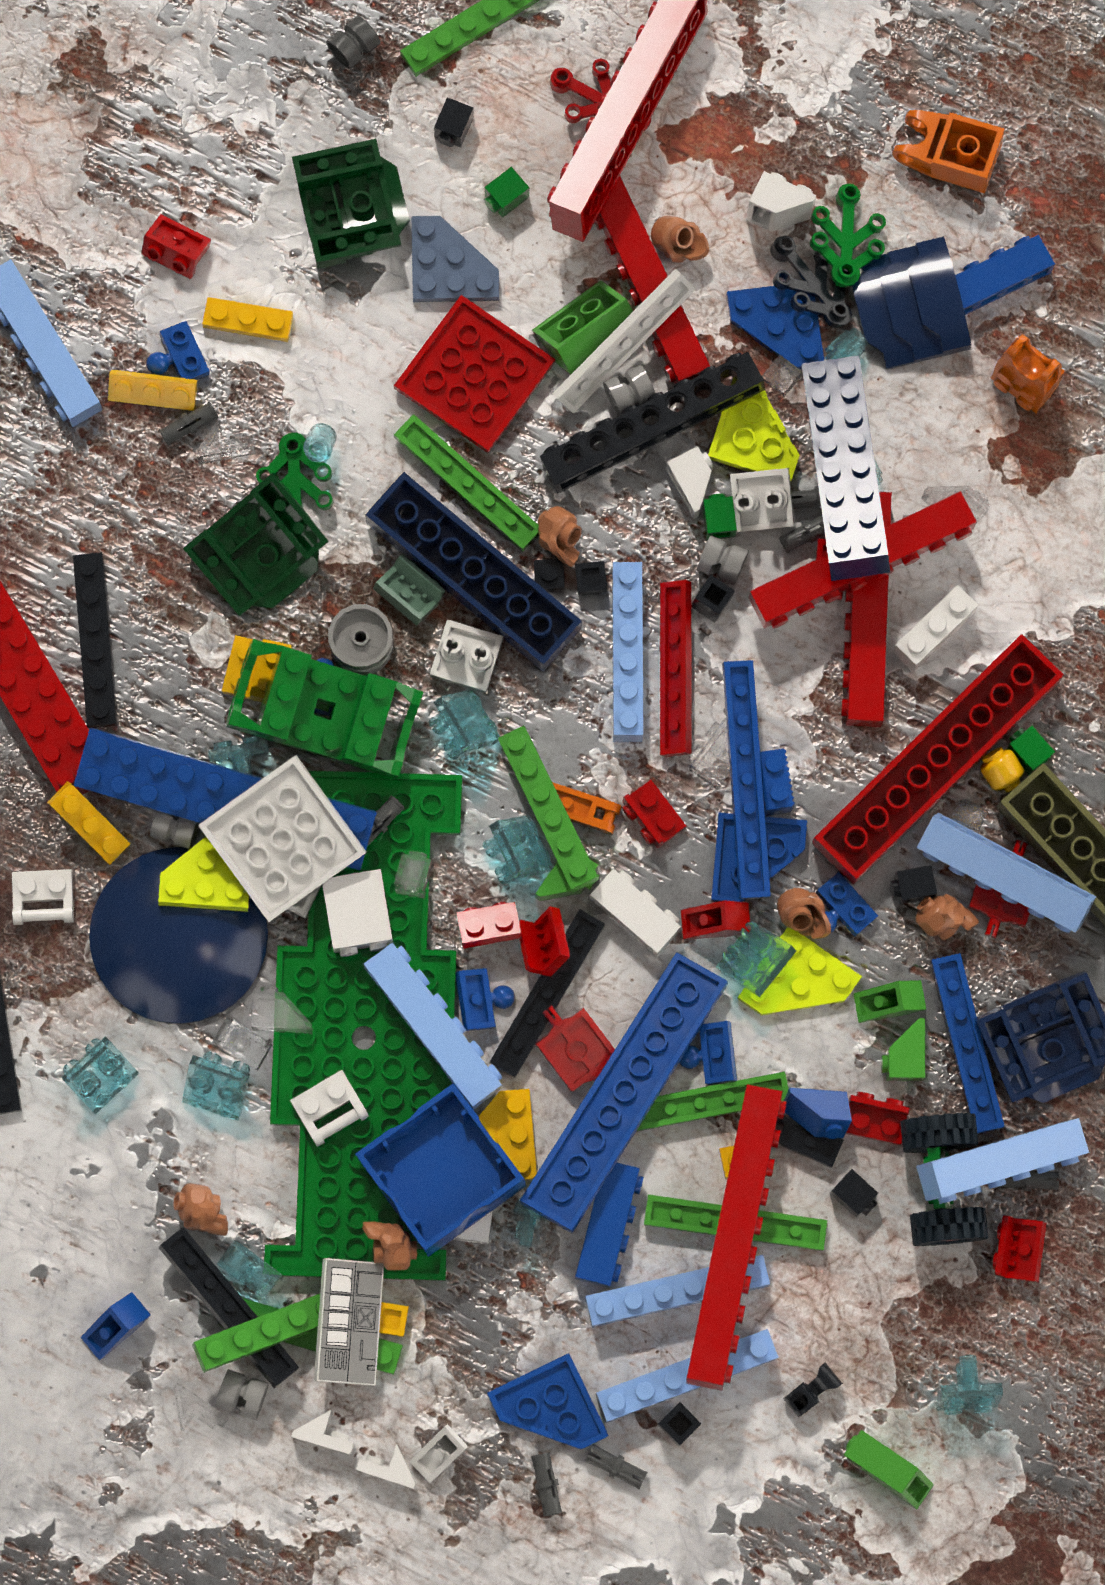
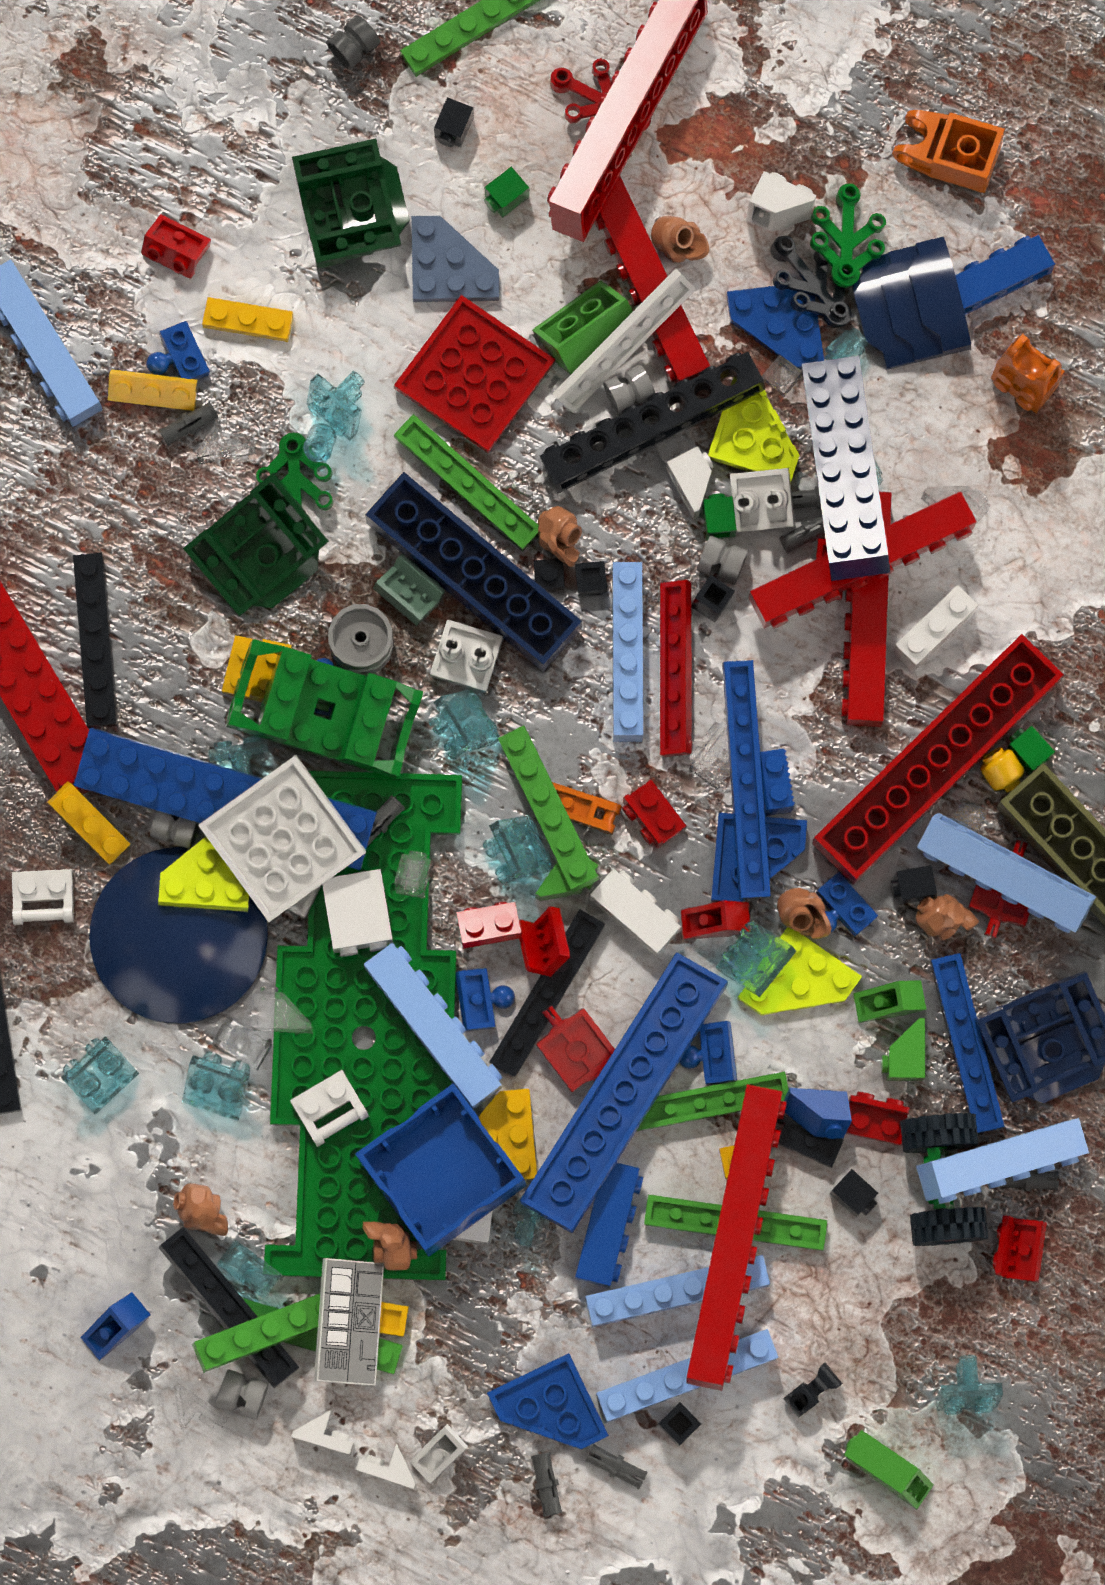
none -> clear light blue plate [307,371,365,441]

